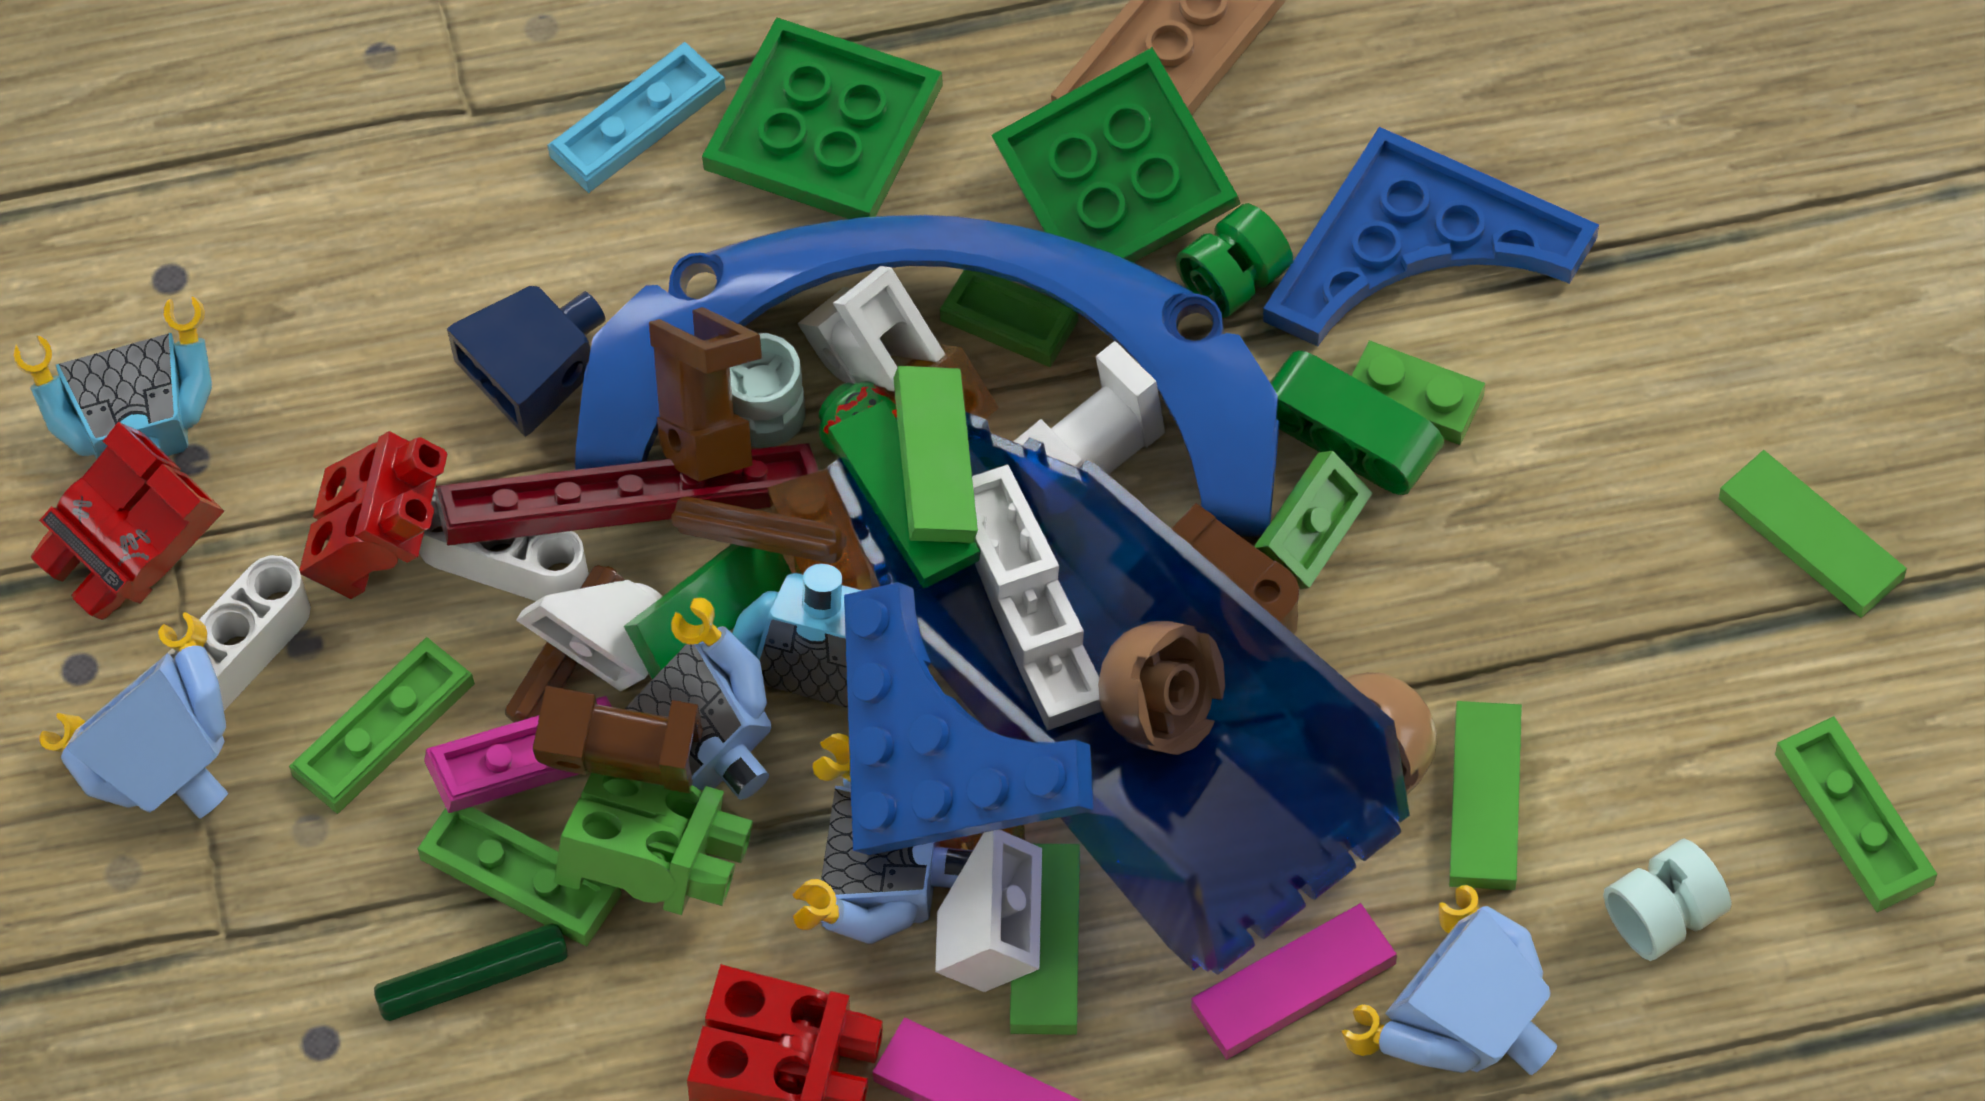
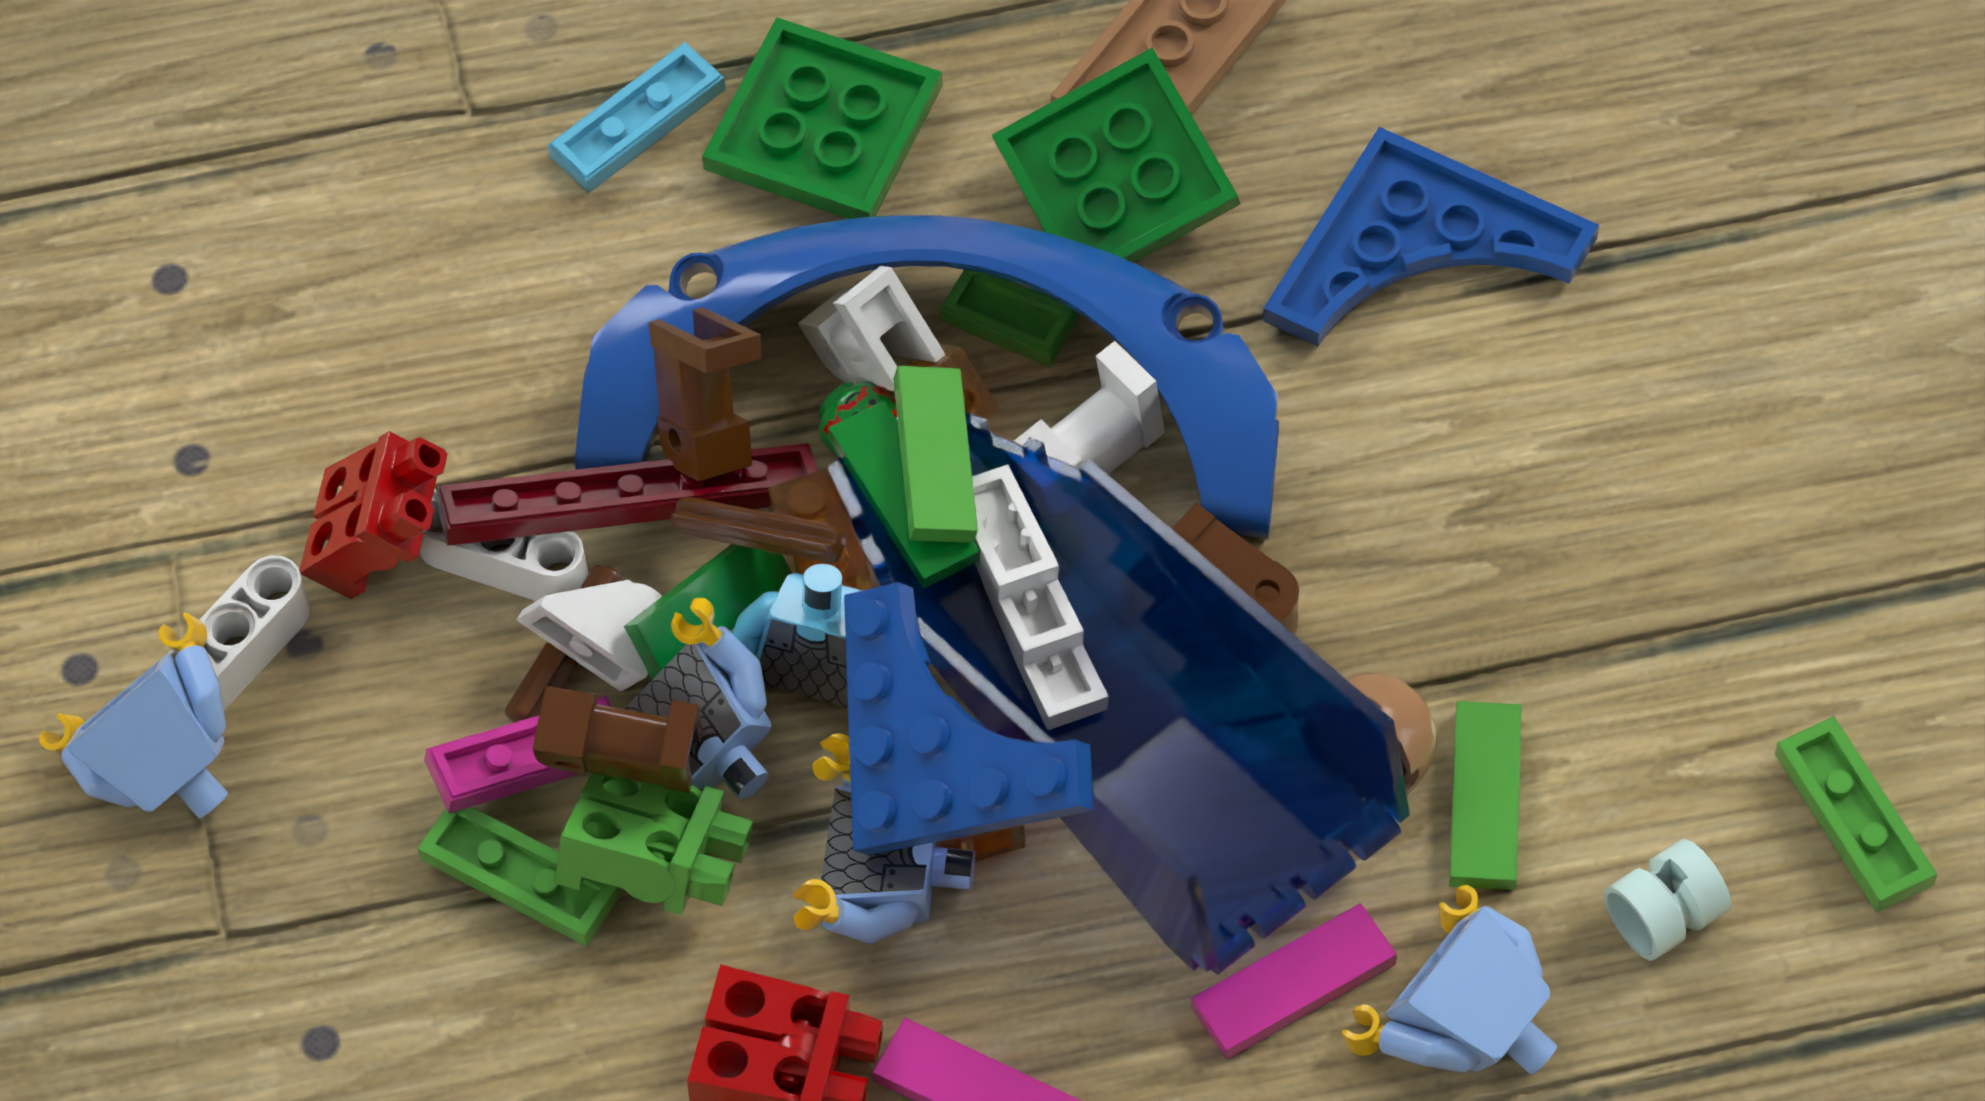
torso [13,296,212,459] -> none
red hips [31,422,224,620] -> none
bright green tile [289,637,475,814] -> none
dark green axle [374,923,568,1021] -> none
dark blue torso [447,286,606,437] -> none
light aqua wheel [730,333,805,448] -> none
white slope [935,829,1042,992] -> none
bright green tile [1010,843,1080,1035] -> none
medium nougat cylinder [1098,621,1225,755] -> none
green wheel [1175,203,1294,318] -> none
bright green plate [1254,451,1373,589] -> none
green beam [1270,350,1444,495] -> none
bright green plate [1352,340,1485,445] -> none
bright green tile [1718,450,1907,618] -> none

